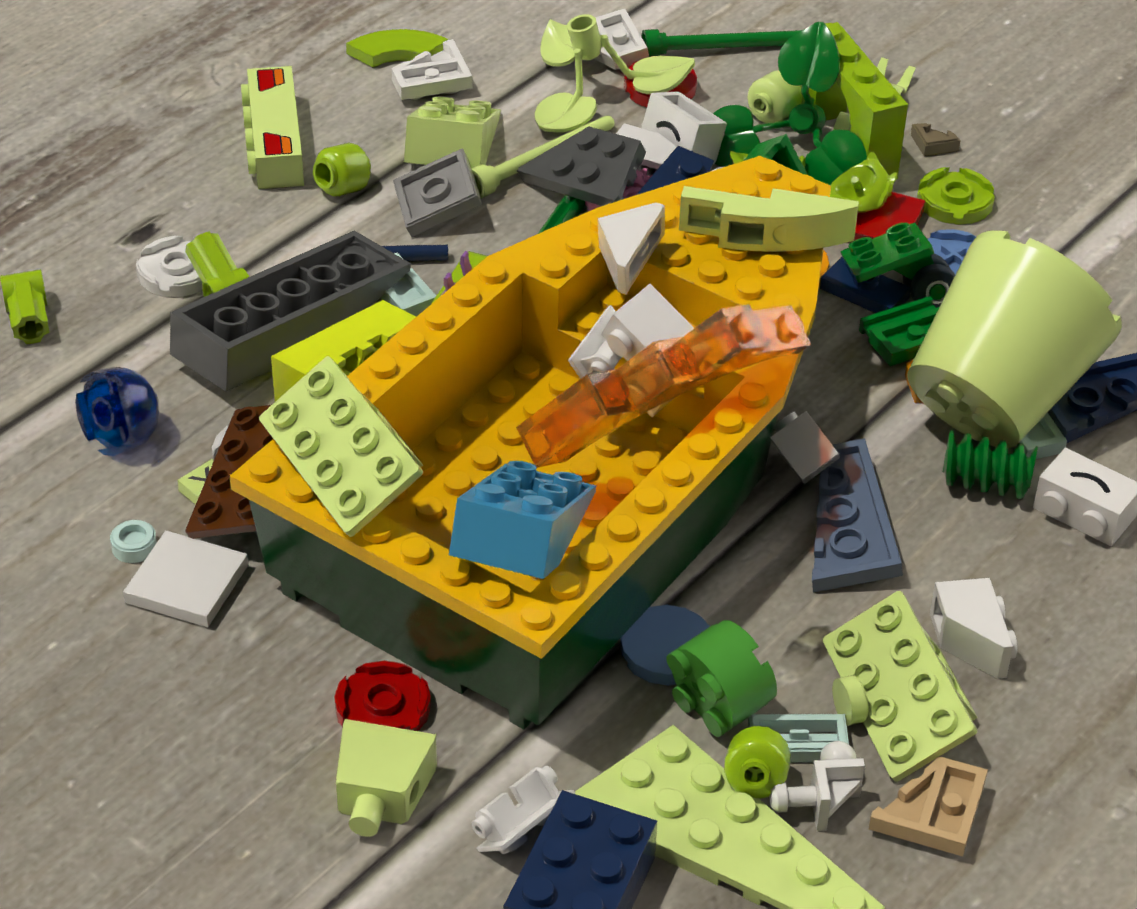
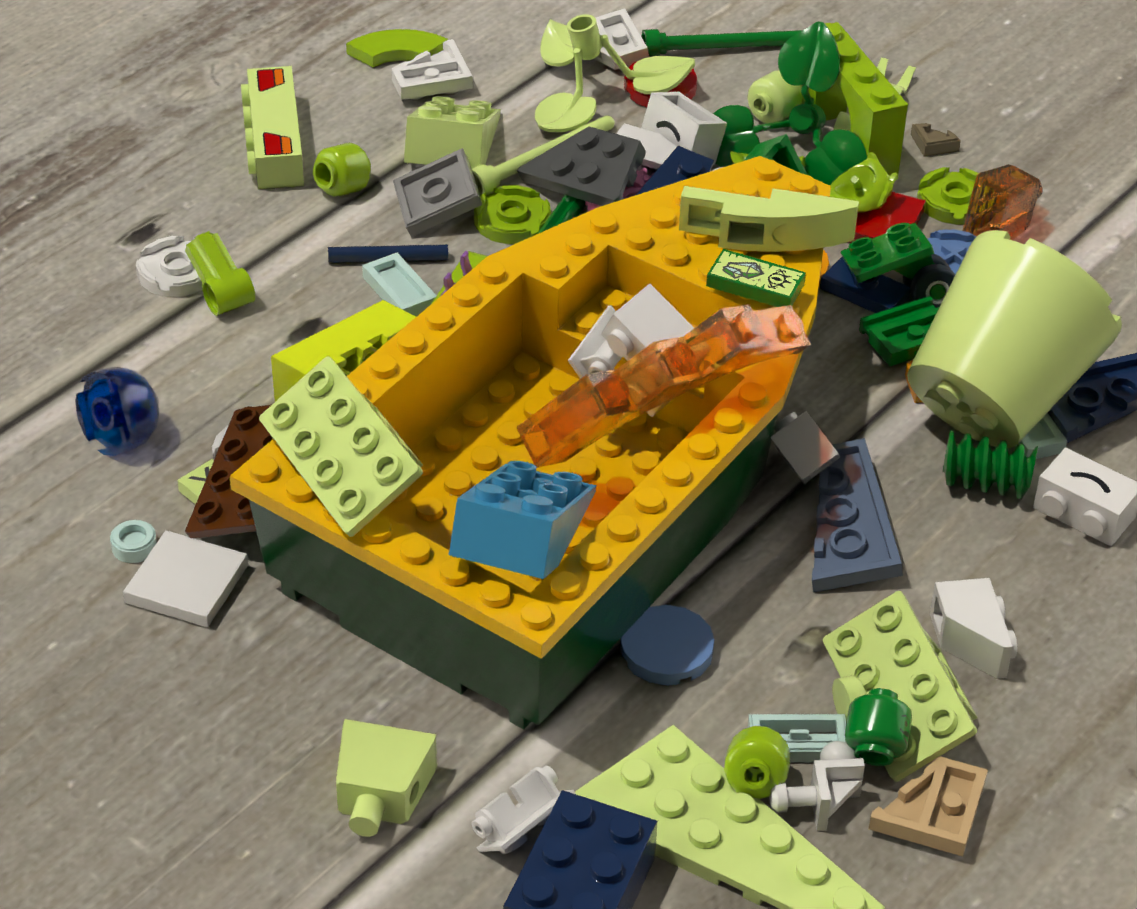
lime piece [0,269,50,344] -> none
dark grey slope [170,230,411,392] -> none
red tile [334,660,431,731] -> none
white slope [598,202,665,295] -> none
bright green brick [666,620,777,737] -> none
none -> lime tile [474,185,551,244]
none -> tile [706,249,806,310]
none -> green head [845,688,912,766]
none -> clear orange torso [962,164,1043,240]

